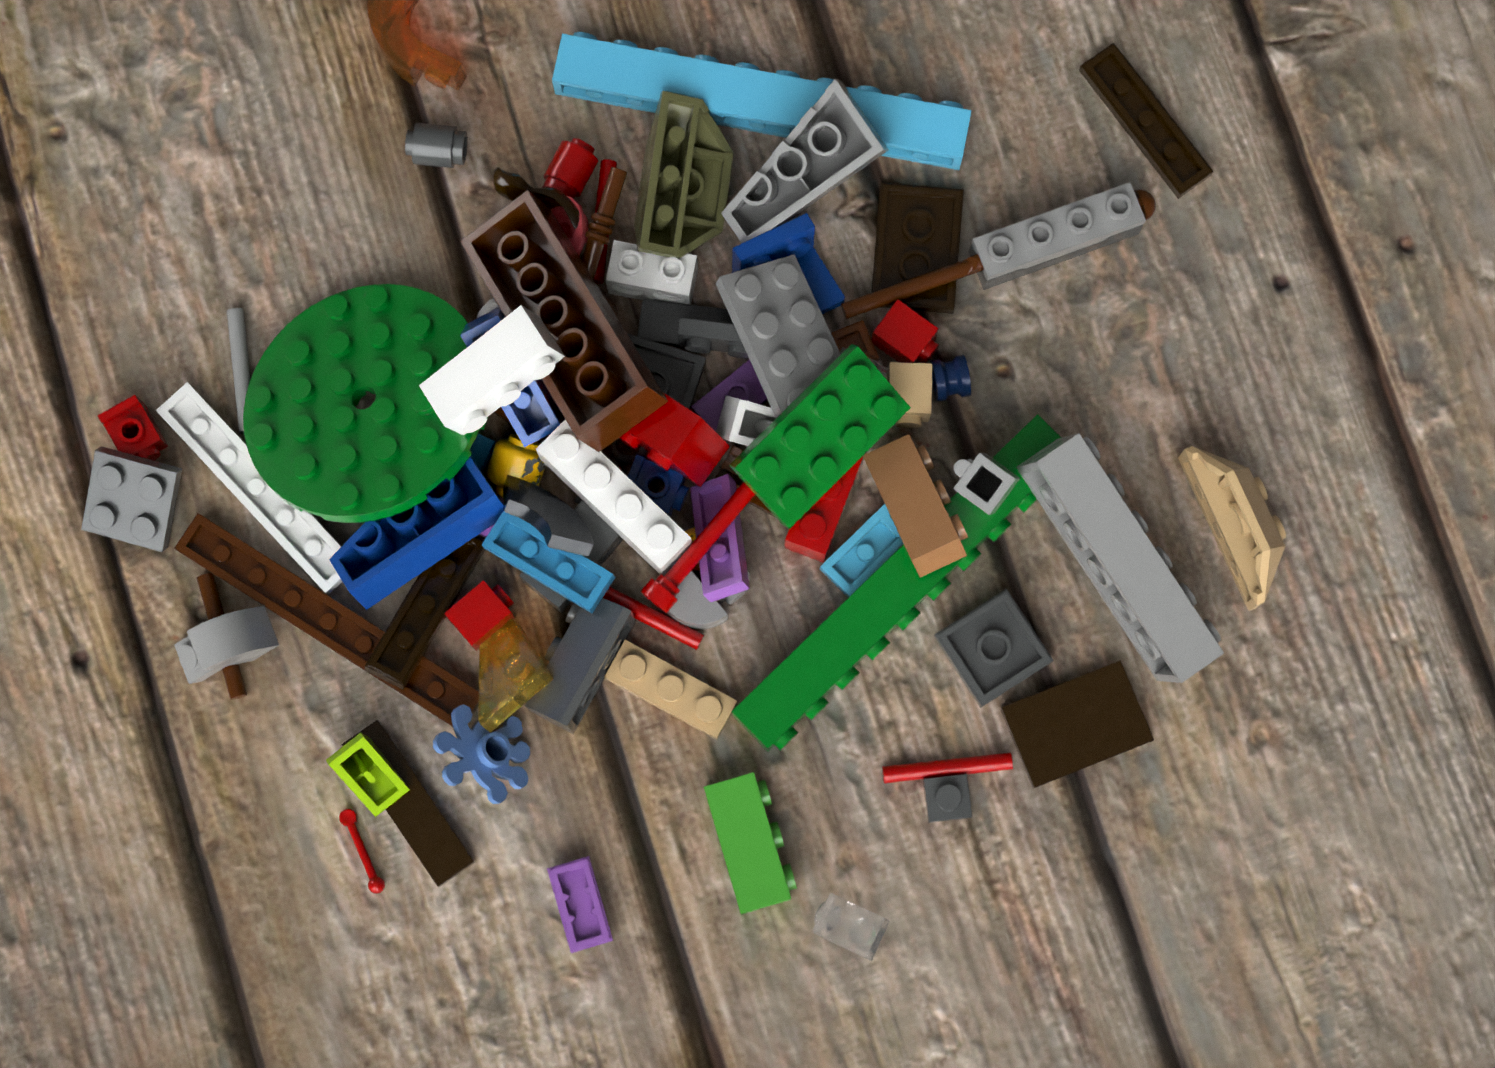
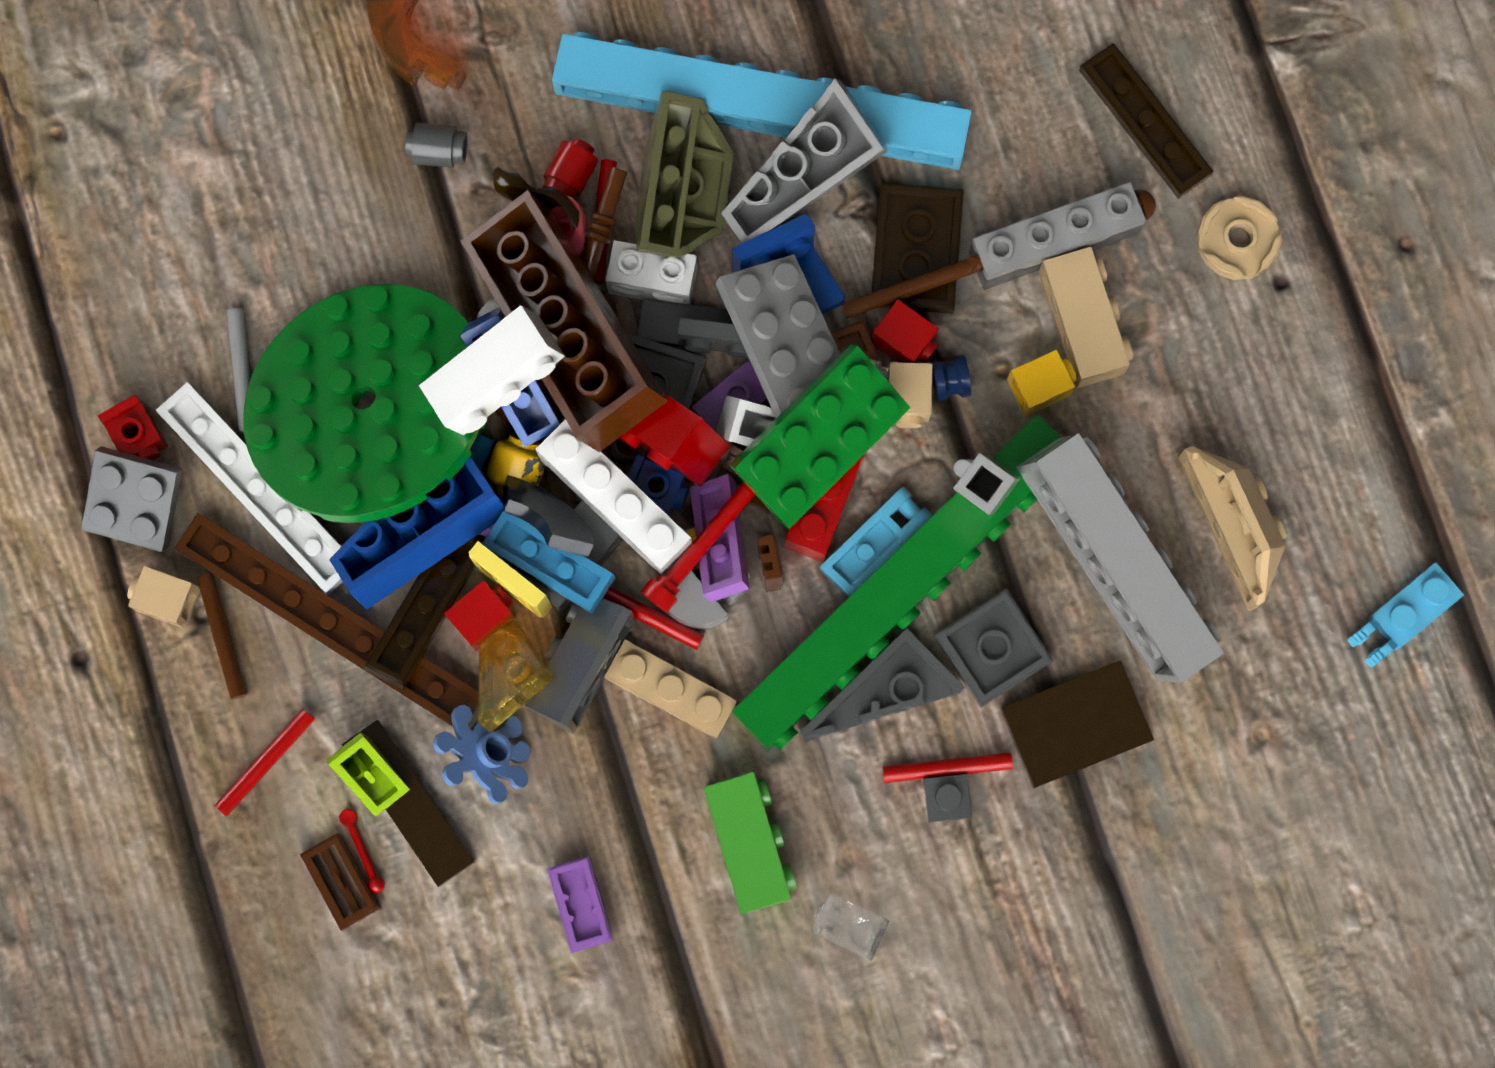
light grey brick [174,606,279,684] -> none
medium nougat brick [863,434,968,578] -> none
none -> tan brick [127,566,200,629]
none -> red bar [214,708,315,816]
none -> reddish brown tile [300,833,381,931]
none -> light yellow tile [468,541,552,618]
none -> reddish brown tile [758,535,783,593]
none -> dark grey wing [799,629,965,742]
none -> yellow brick [1007,349,1077,417]
none -> tan brick [1038,247,1133,389]
none -> tan tile [1197,196,1282,280]
none -> medium azure hinge [1347,562,1464,668]

